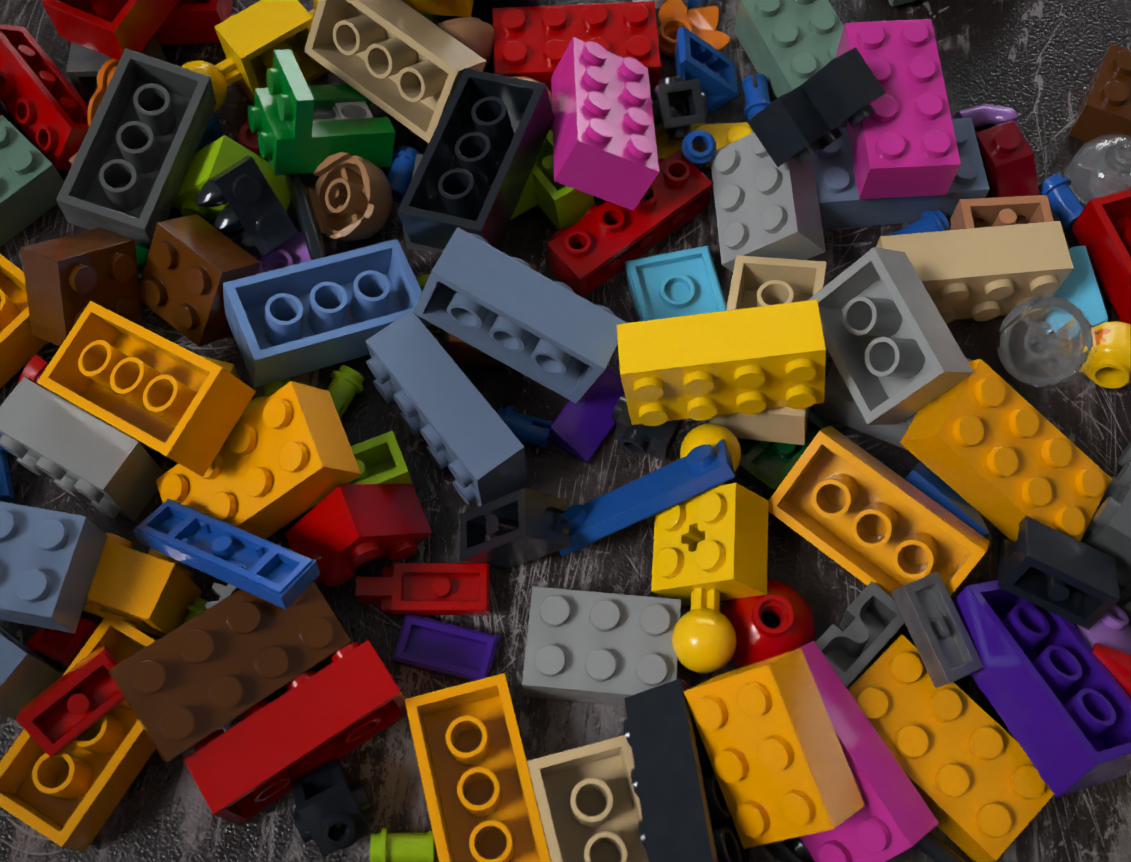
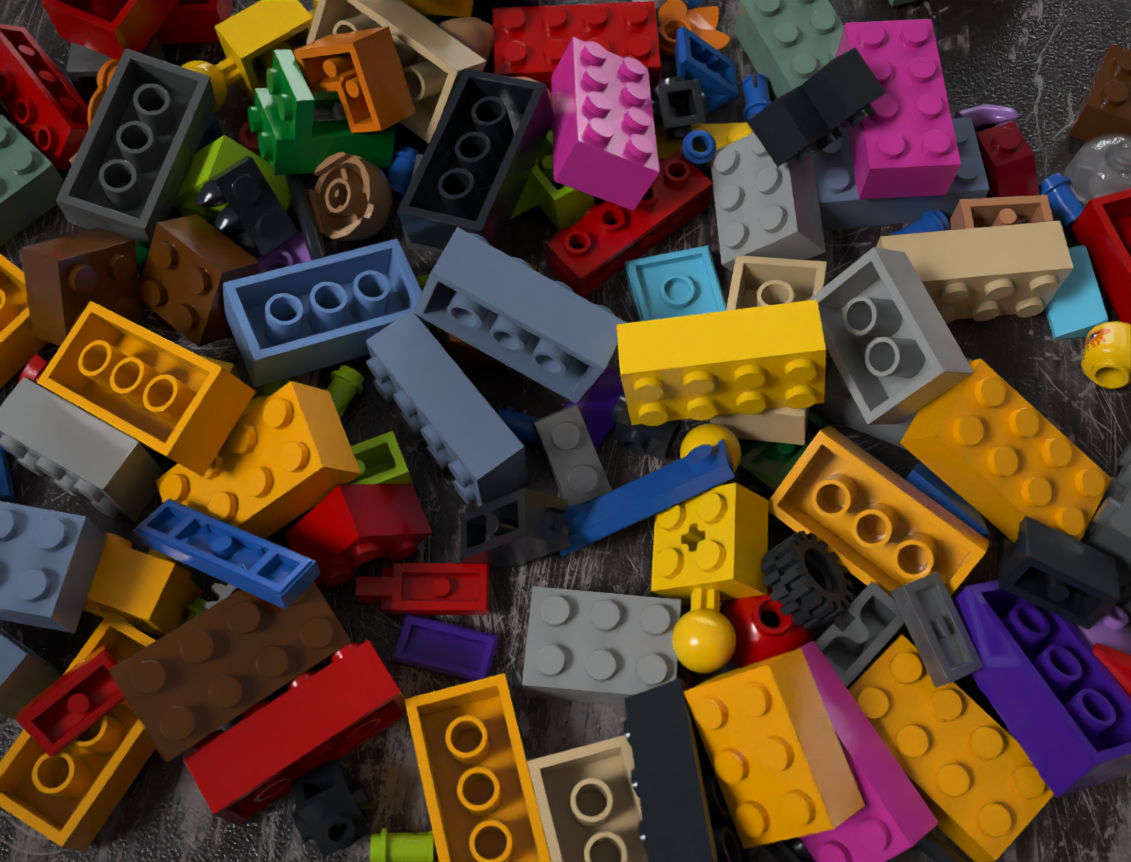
red tile [25,618,98,667] -> none
clear cylinder [997,296,1097,388] -> none
none -> orange brick [293,26,416,133]
none -> flat silver plate [531,405,612,507]
none -> black tyre [761,531,854,630]

